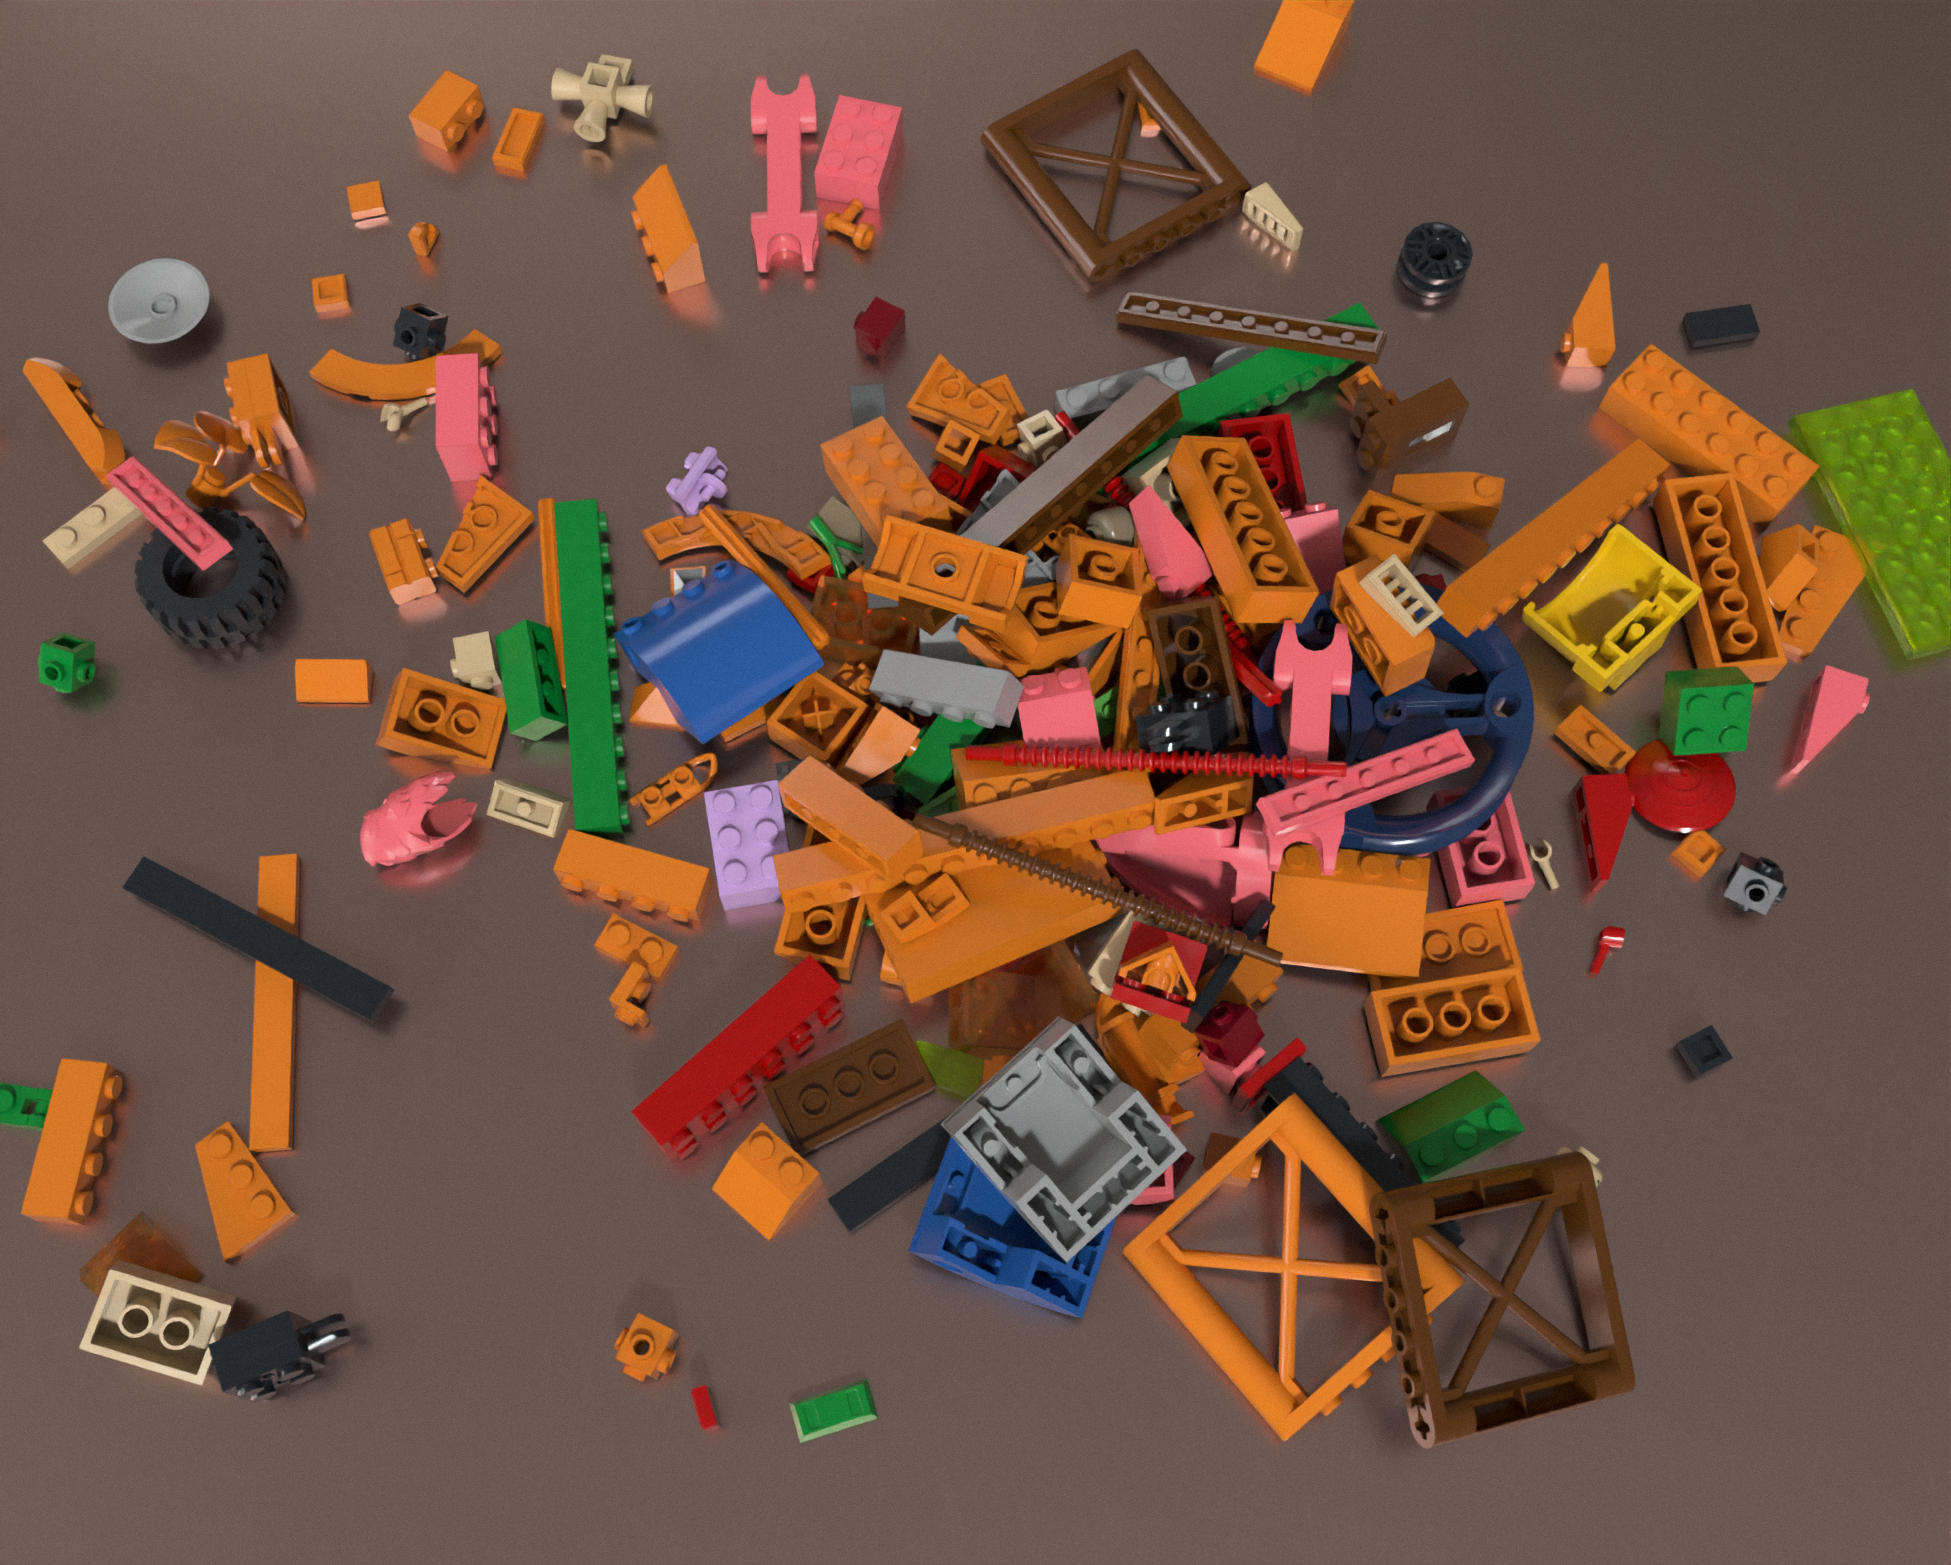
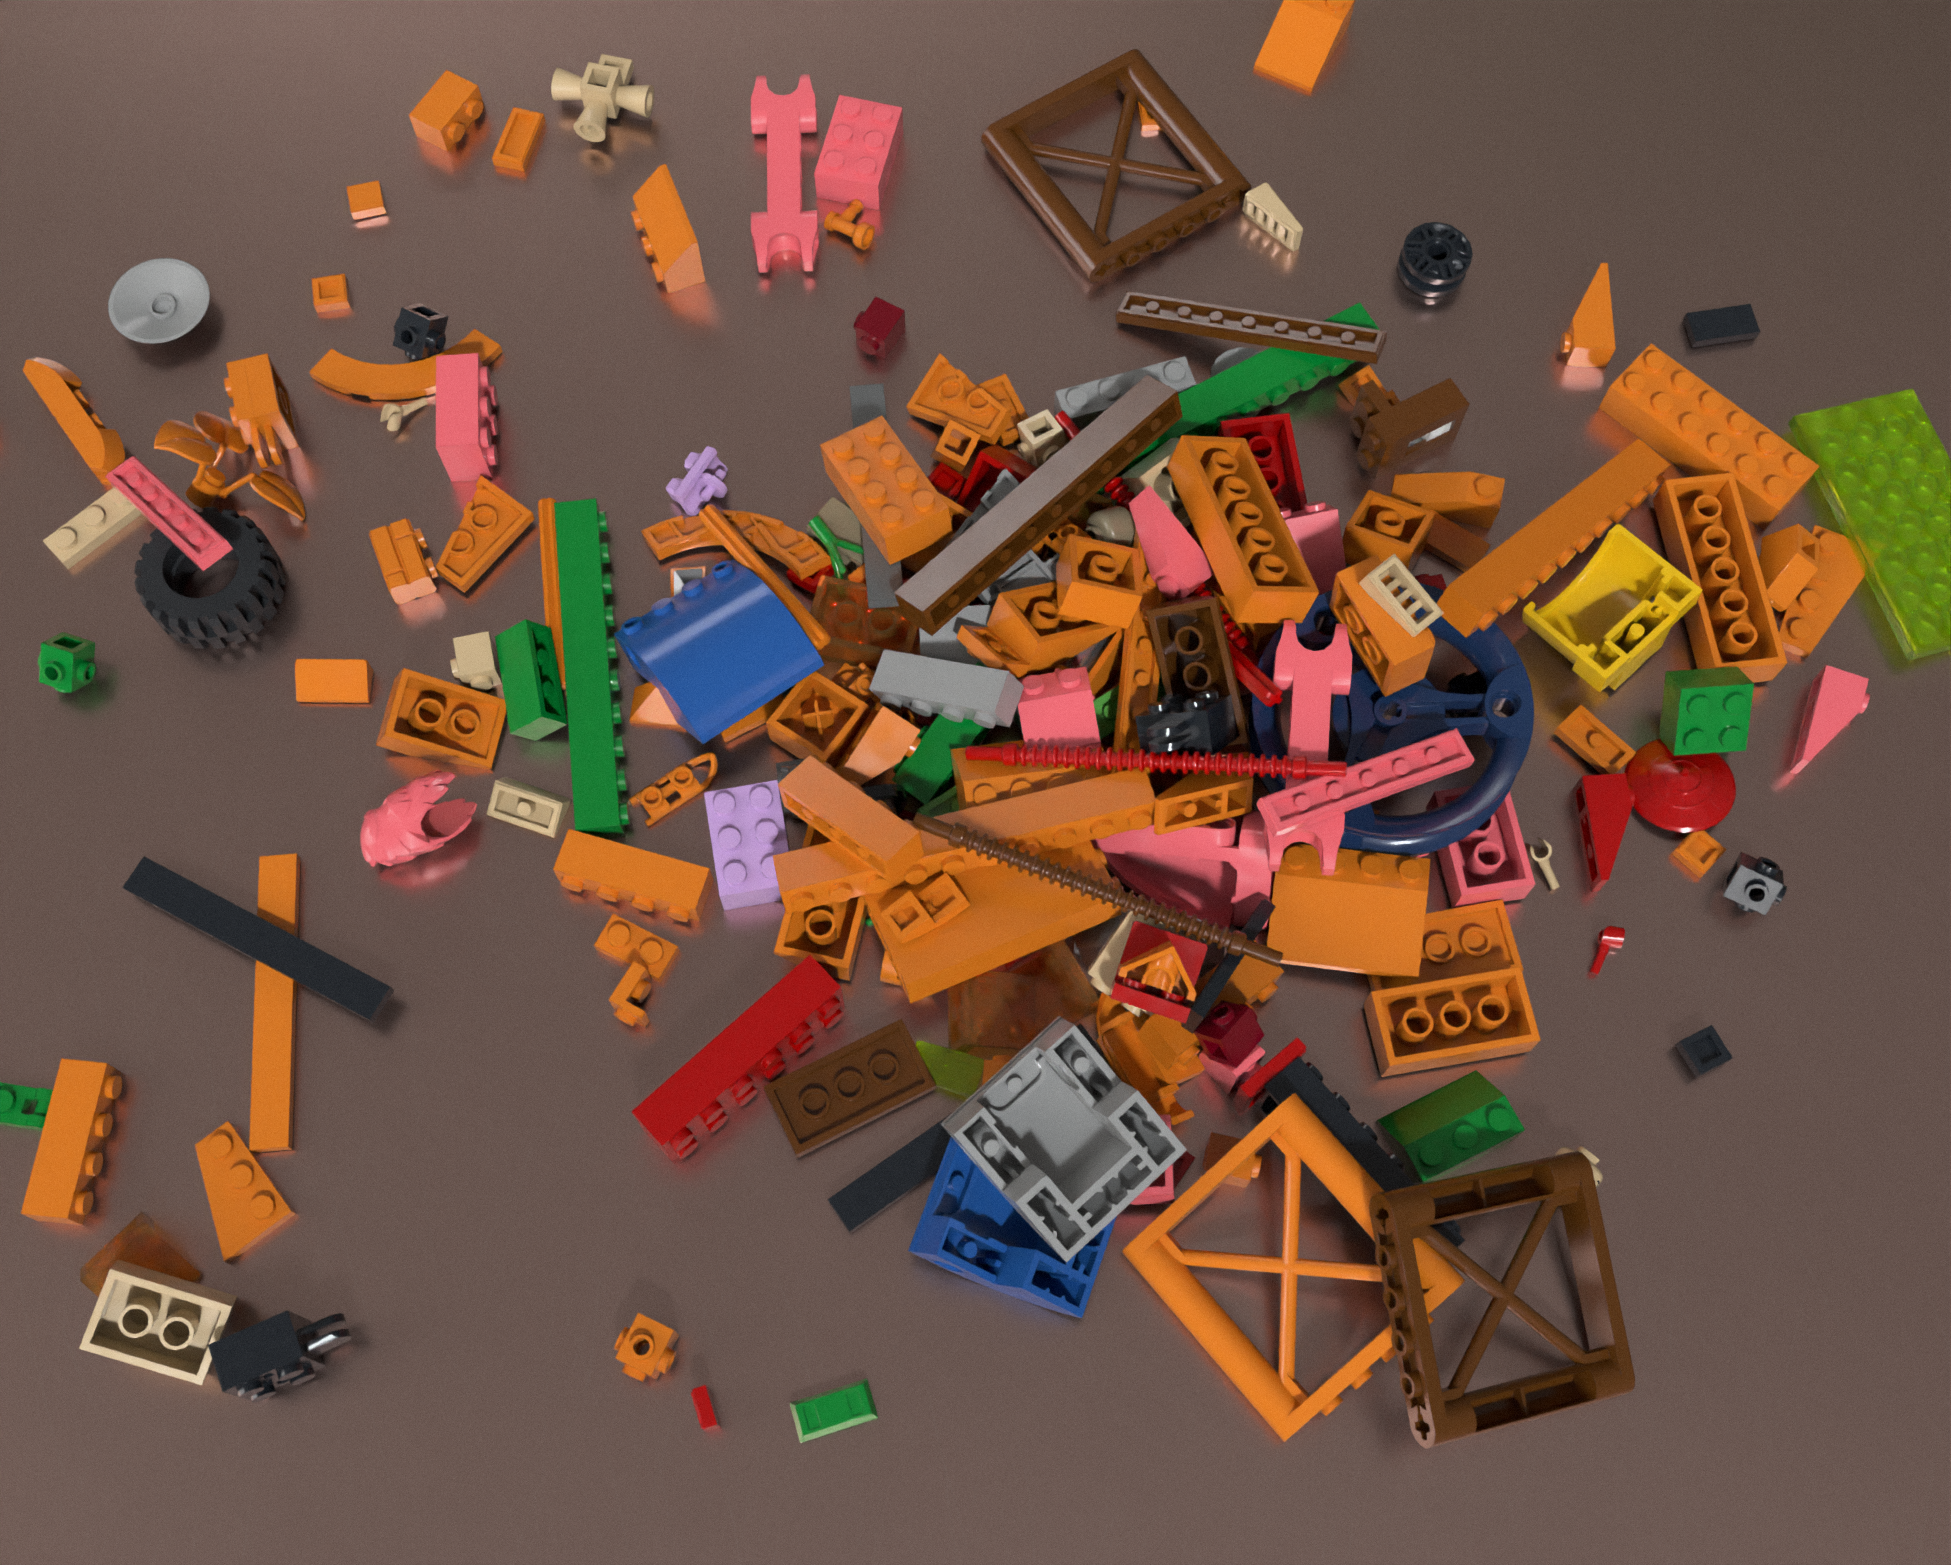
orange tile [408,221,439,257] -> none
orange slope [712,1122,822,1241] -> none
orange piece [862,514,1028,633] -> none

